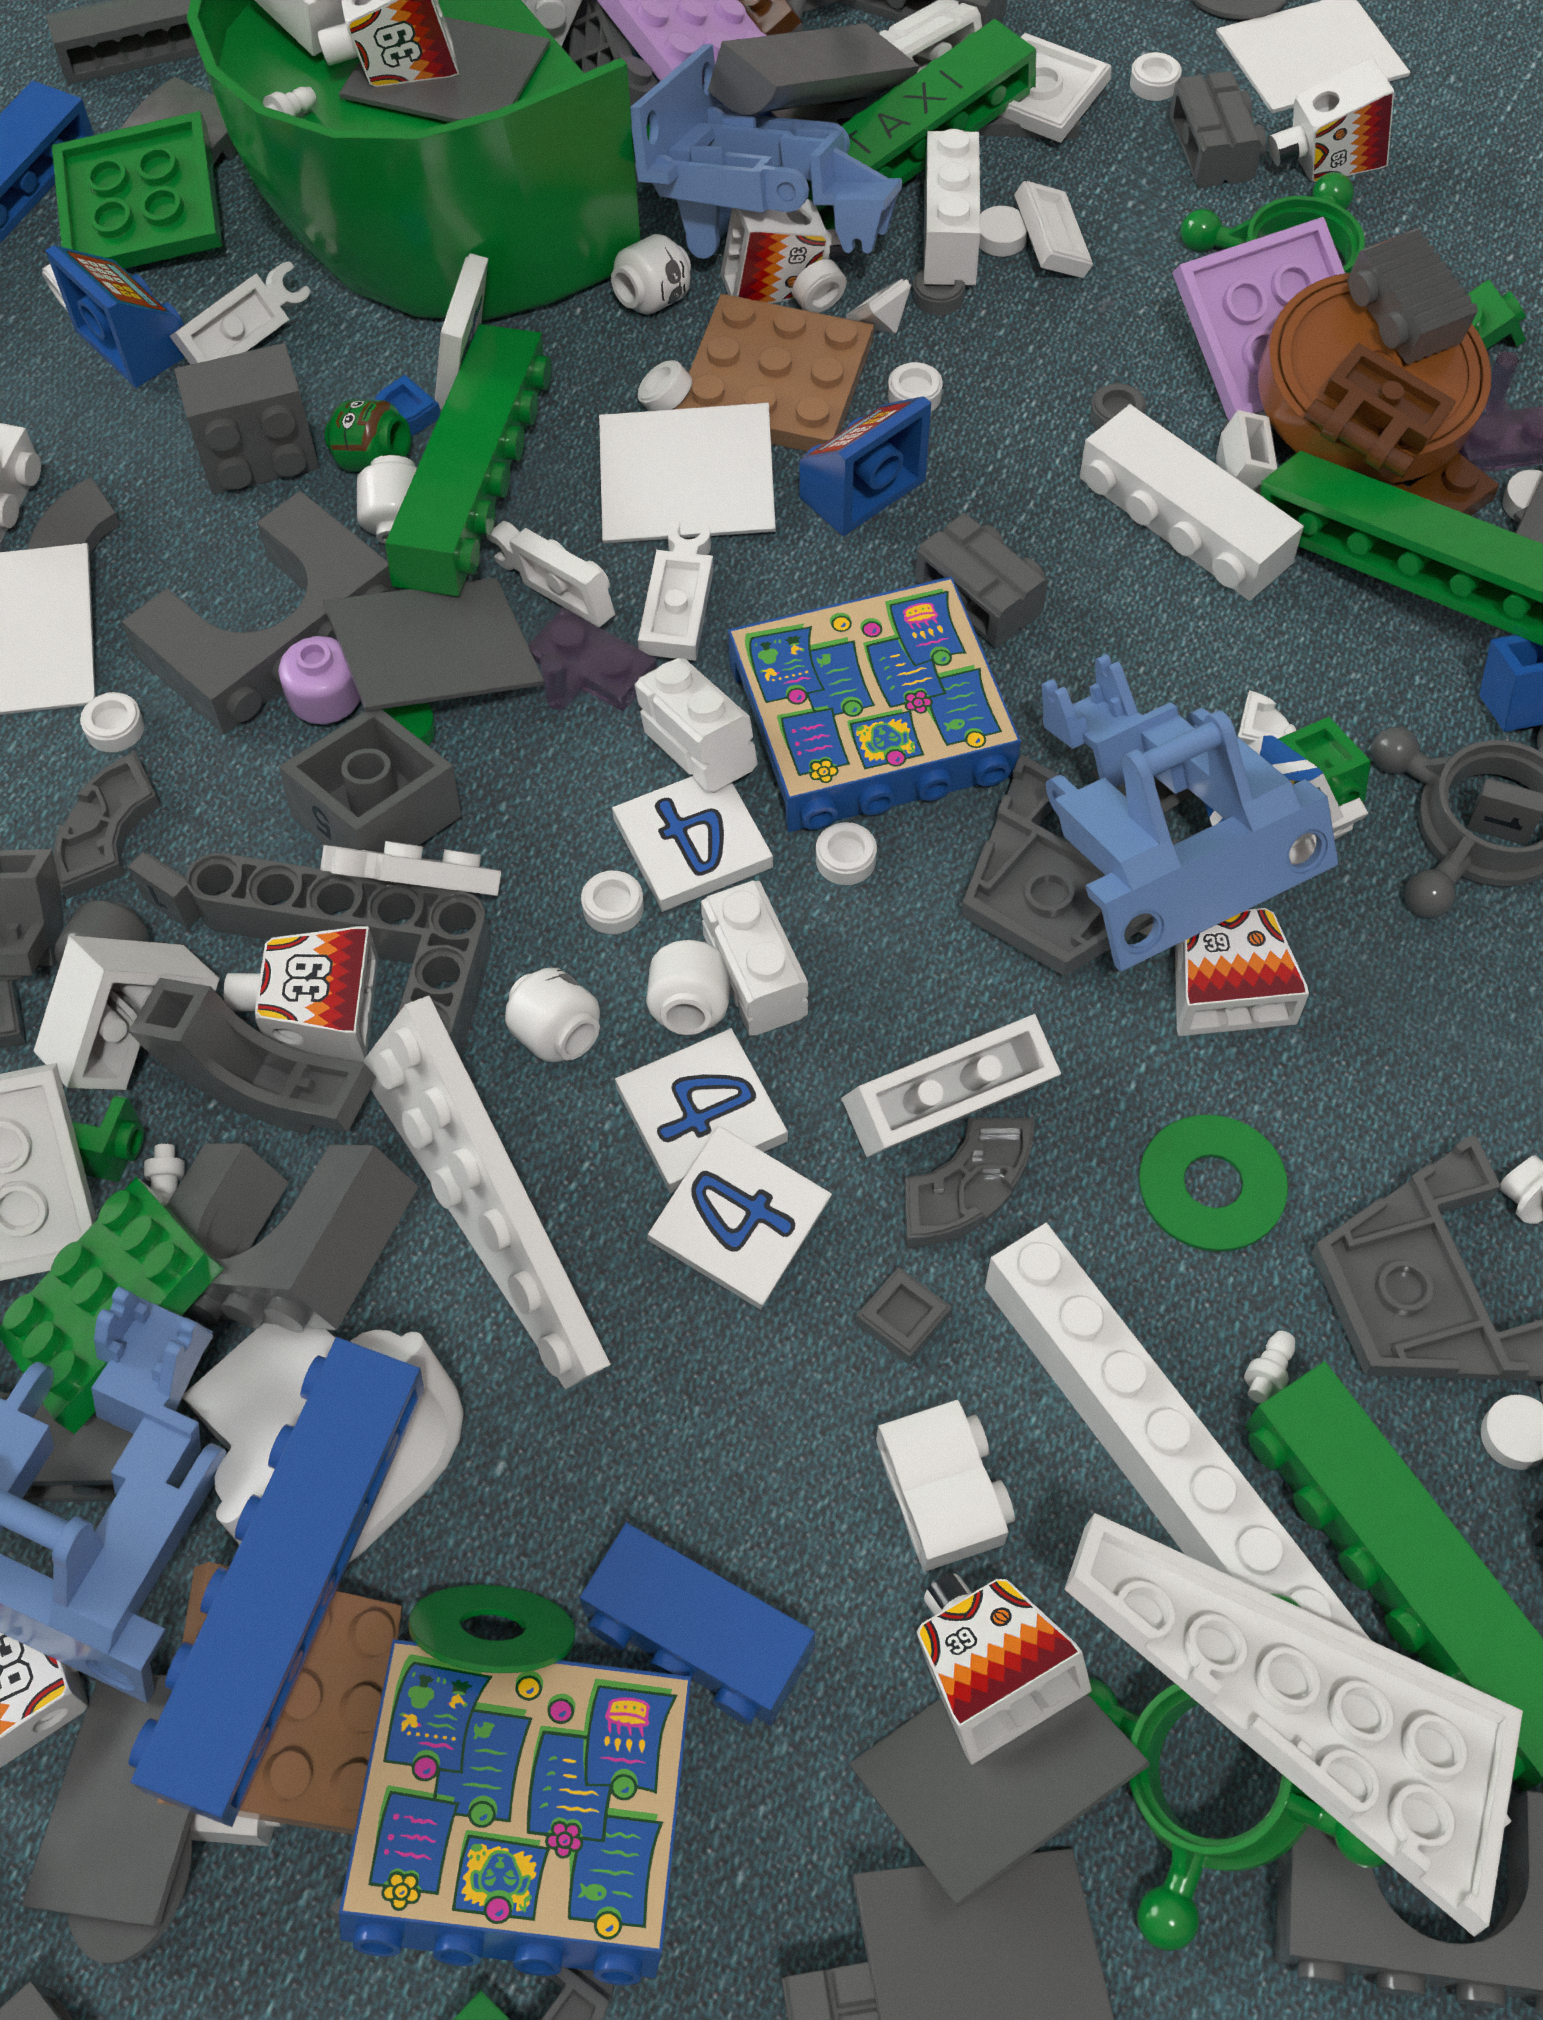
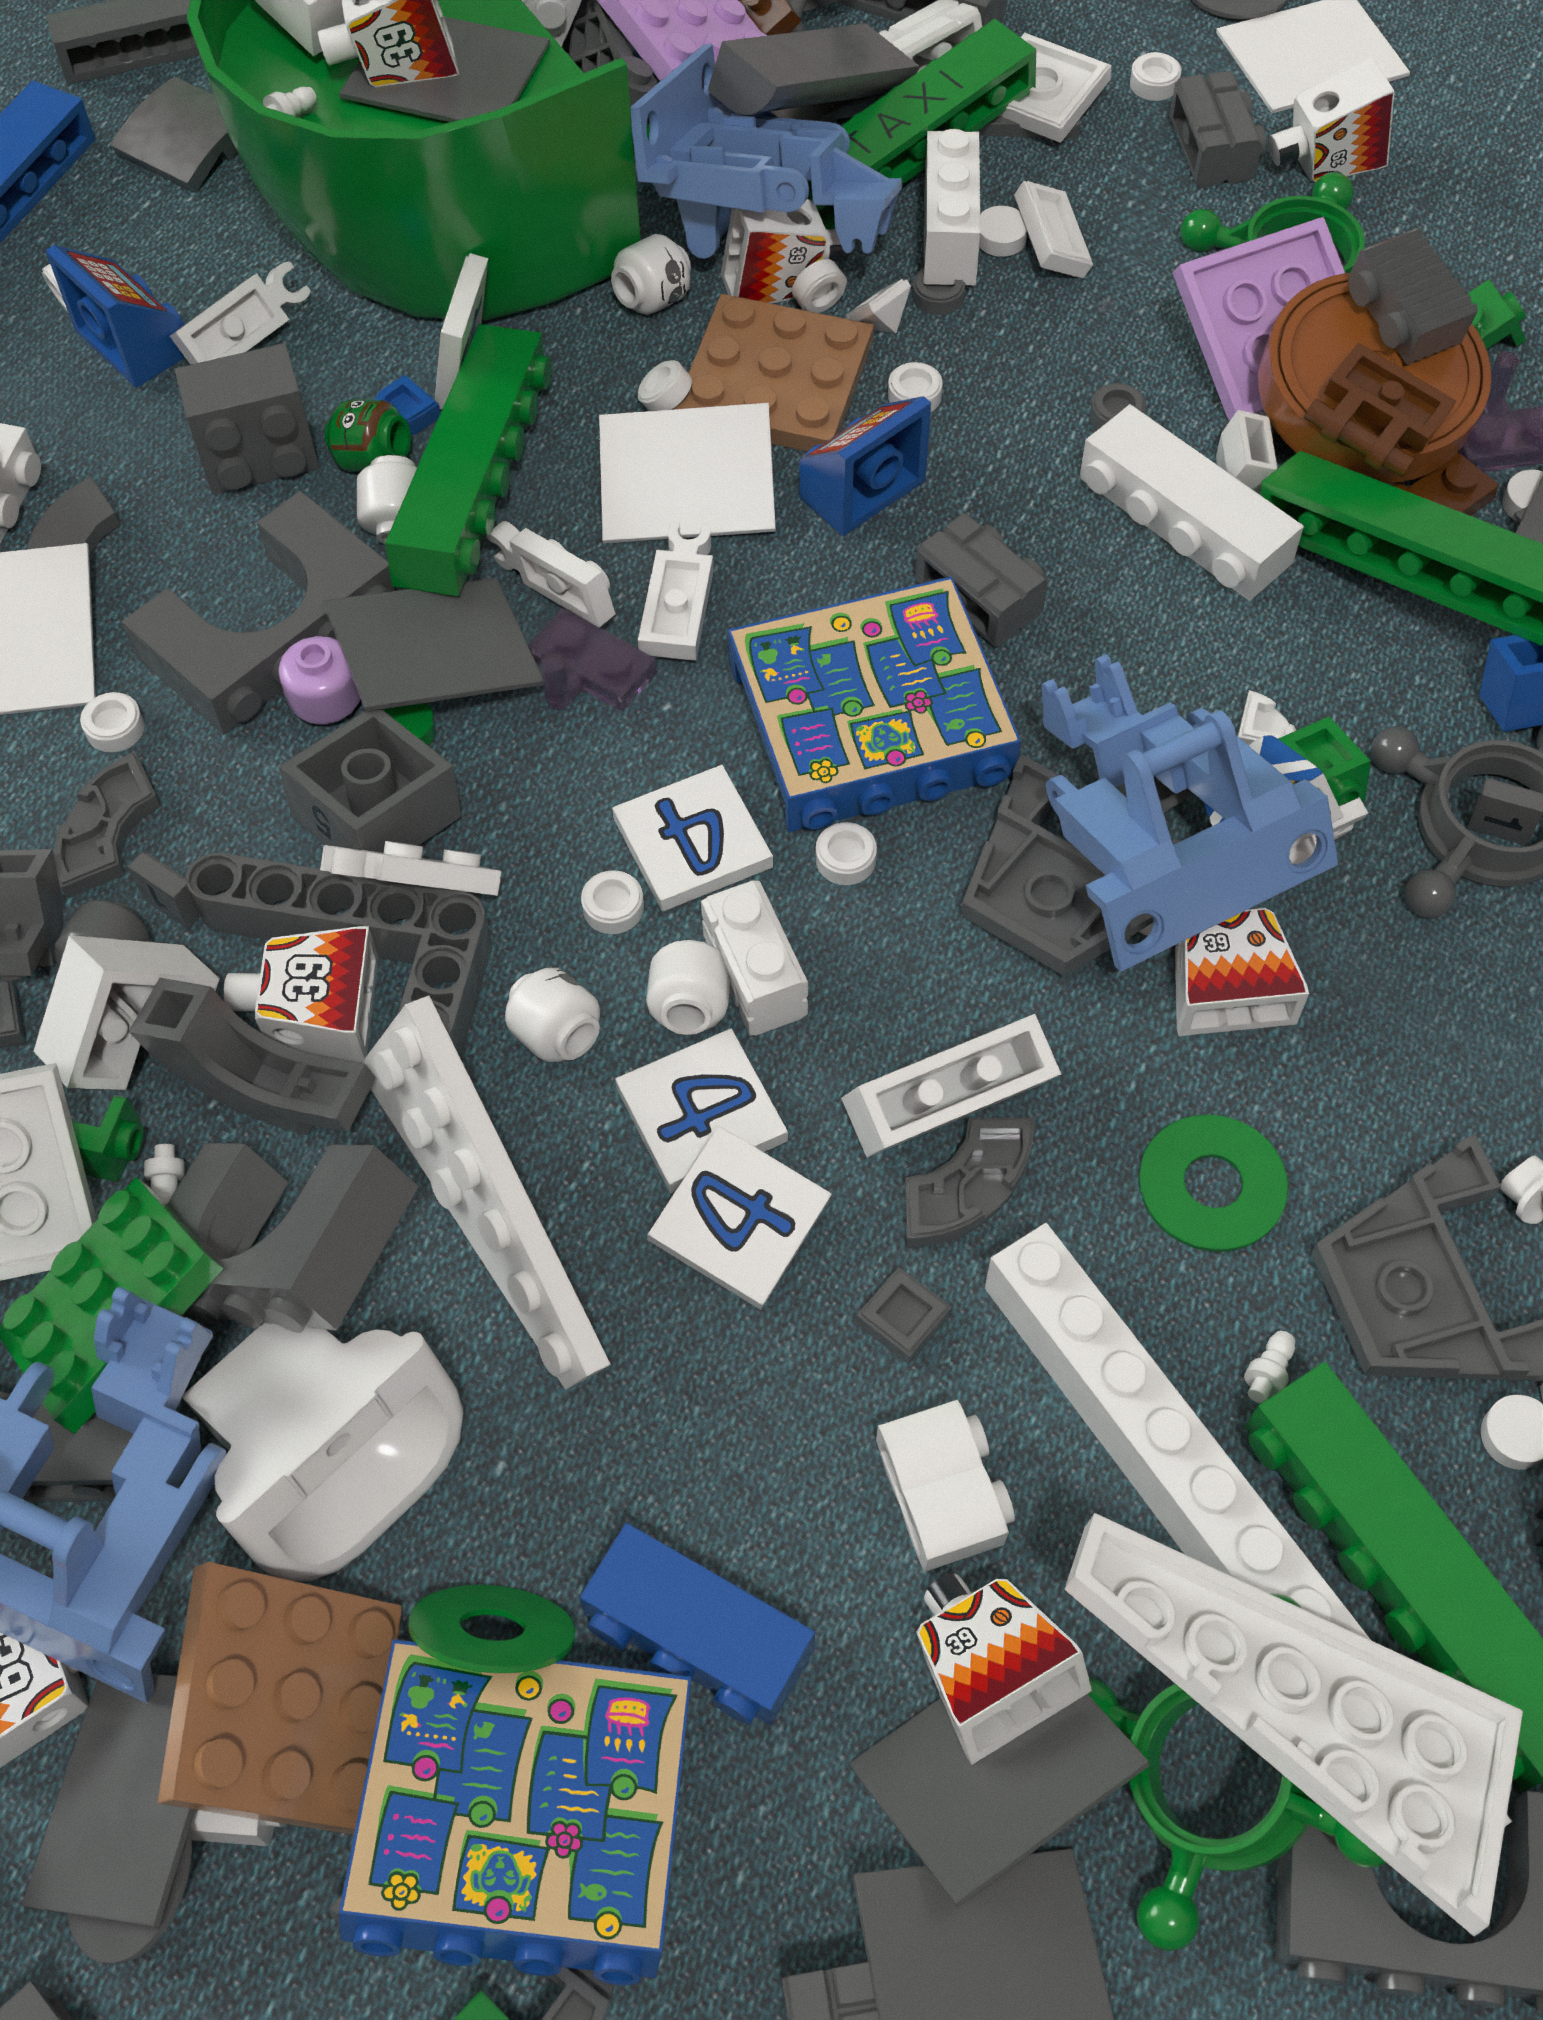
green plate [52,111,223,269] -> none
blue brick [129,1337,425,1827] -> none
white brick [634,657,758,792] -> none

